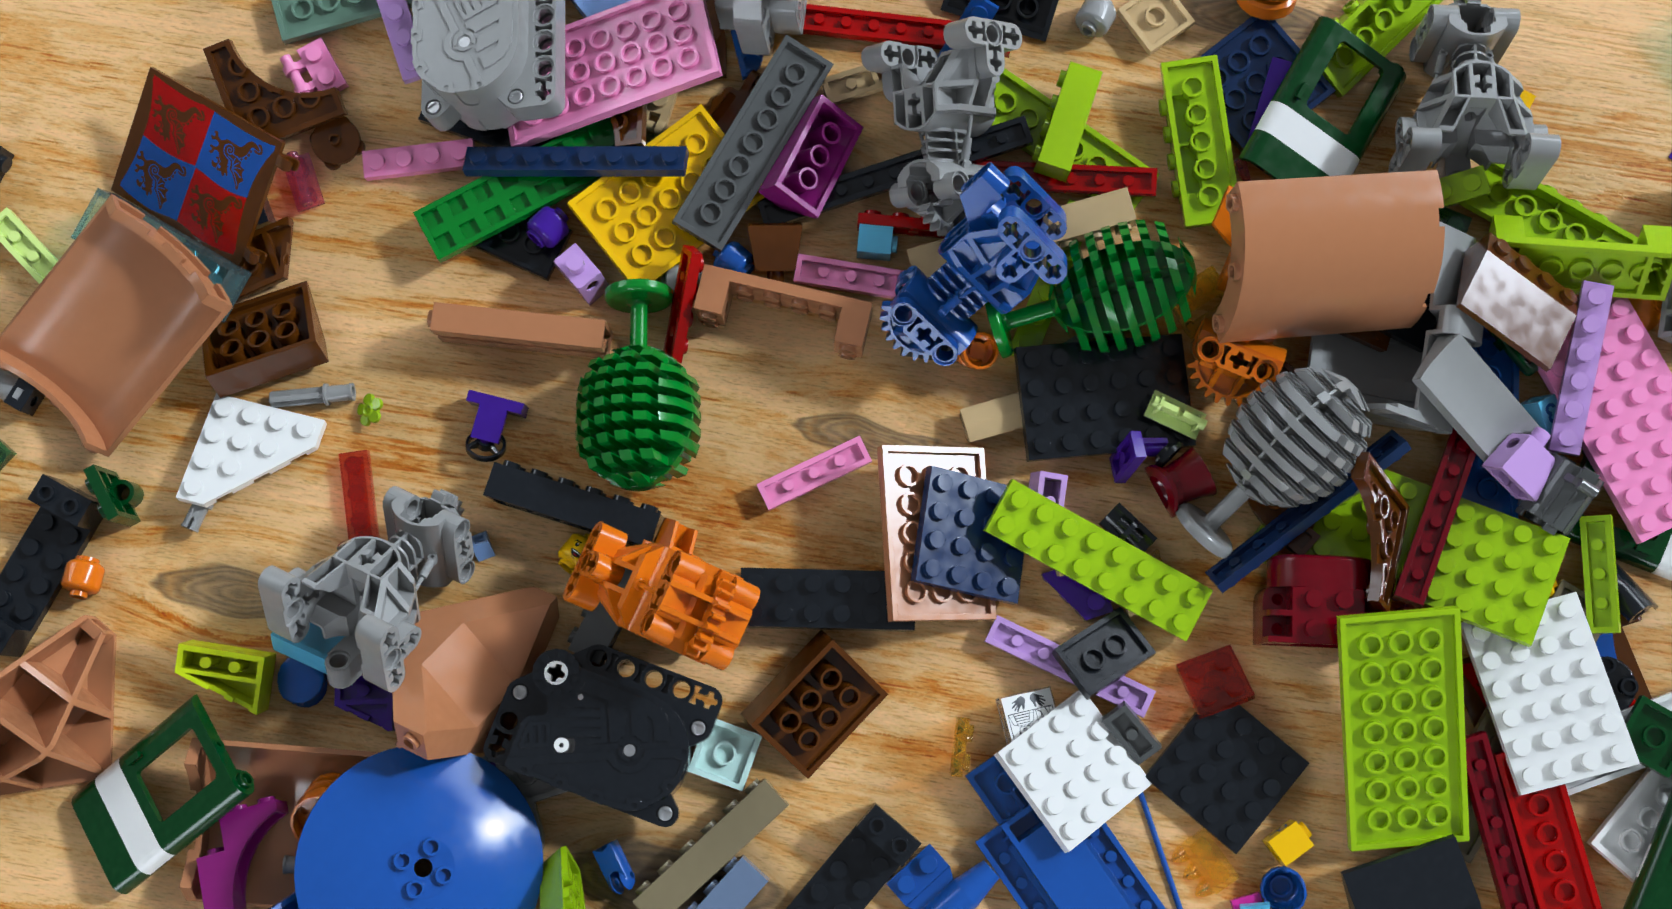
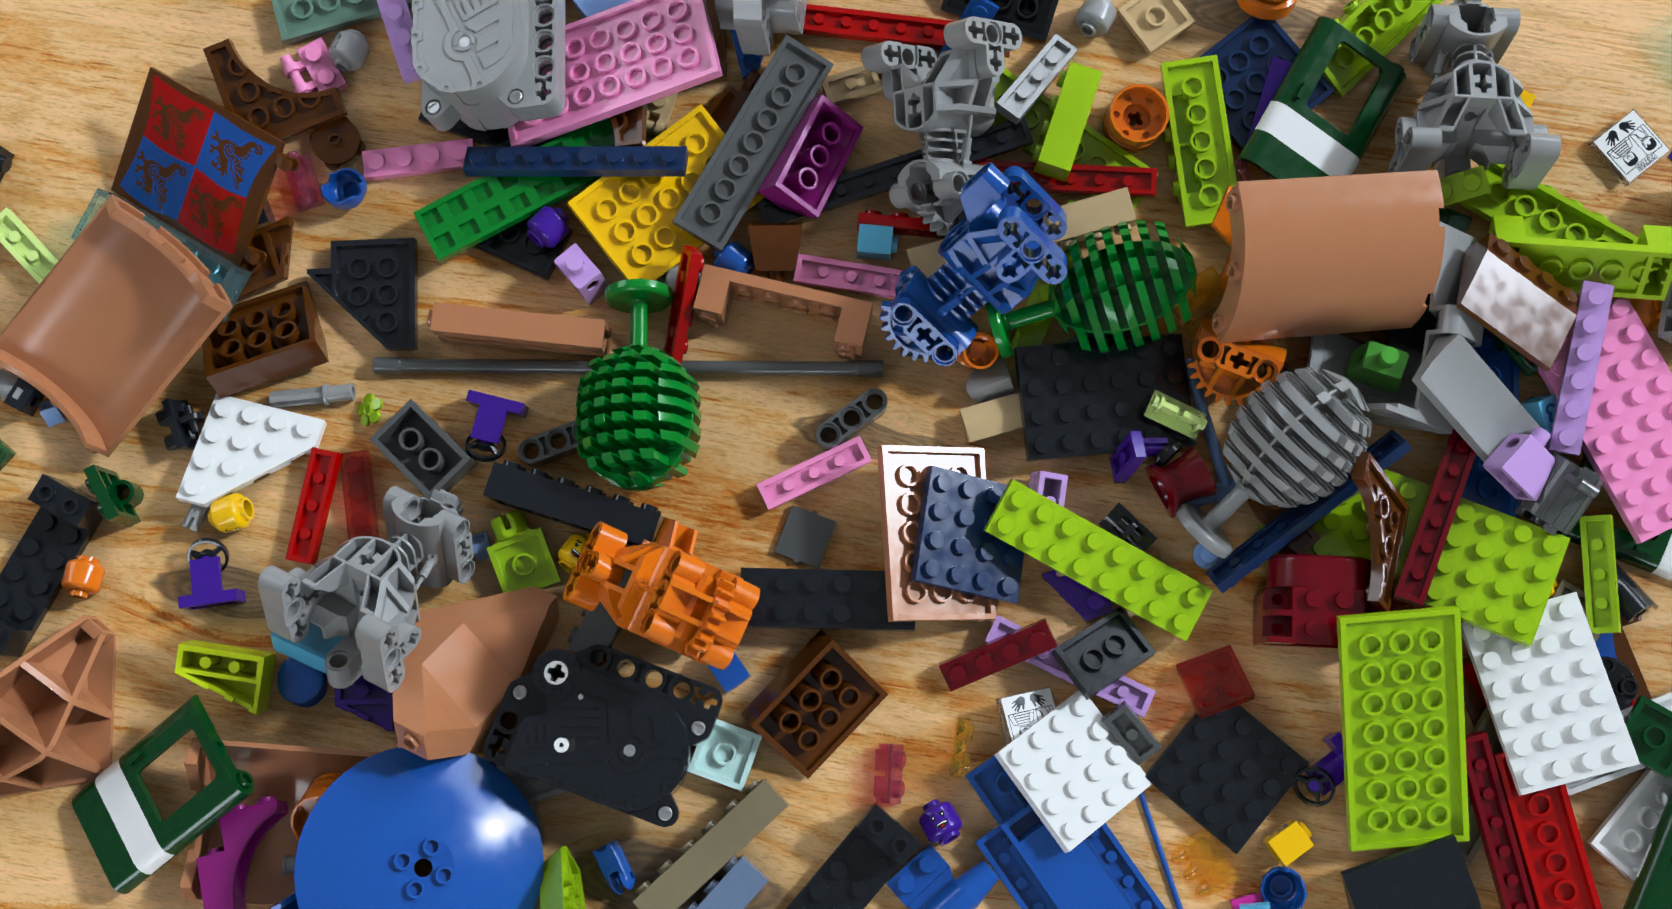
none -> light blue piece [39,400,66,427]
none -> black hips [155,398,205,451]
none -> dark purple piece [178,538,246,610]
none -> yellow head [207,493,254,533]
none -> red plate [285,447,343,565]
none -> black wing [307,238,418,351]
none -> blue hair [320,168,367,210]
none -> light grey head [328,29,370,72]
none -> dark grey brick [369,399,478,498]
none -> dark grey piece [373,357,883,377]
none -> lime plate [486,510,562,593]
none -> dark grey beam [518,421,581,467]
none -> blue brick [707,651,752,693]
none -> dark grey piece [775,505,836,569]
none -> dark grey beam [816,388,887,451]
none -> clear pink hinge [873,743,906,804]
none -> dark purple head [919,799,962,846]
none -> dark red plate [939,618,1058,691]
none -> light grey brick [966,358,1015,402]
none -> light grey plate [994,34,1078,125]
none -> orange wheel [1103,84,1169,153]
none -> medium blue bar [1185,358,1237,507]
none -> light blue plate [1193,543,1222,570]
none -> piece [1293,732,1344,807]
none -> bright green torso [1344,341,1409,394]
none -> tile [1589,109,1671,187]

